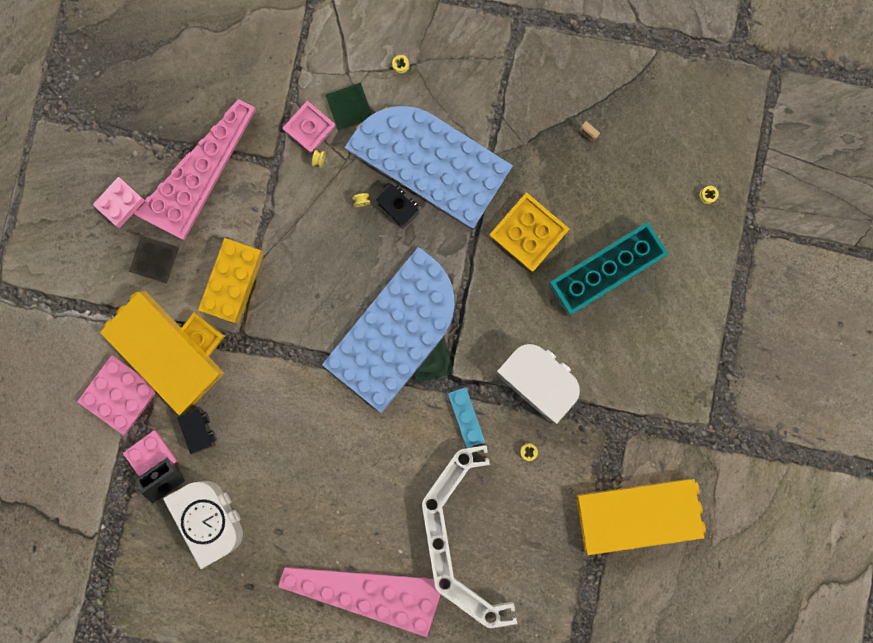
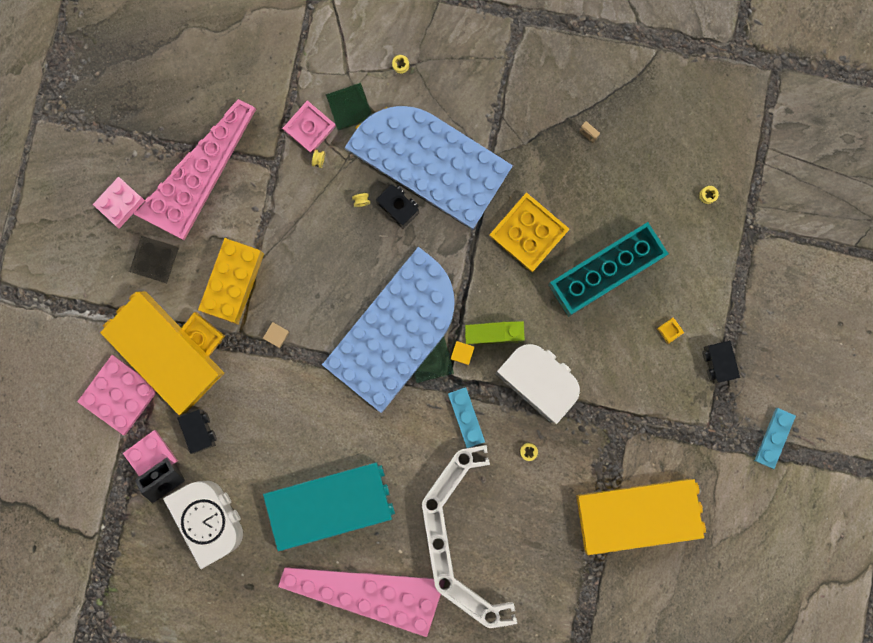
none -> tan tile [263,322,290,348]
none -> teal brick [263,462,395,552]
none -> yellow tile [450,341,474,365]
none -> lime slope [465,321,525,344]
none -> yellow tile [657,317,684,344]
none -> black brick [702,340,740,384]
none -> medium azure plate [754,408,796,469]

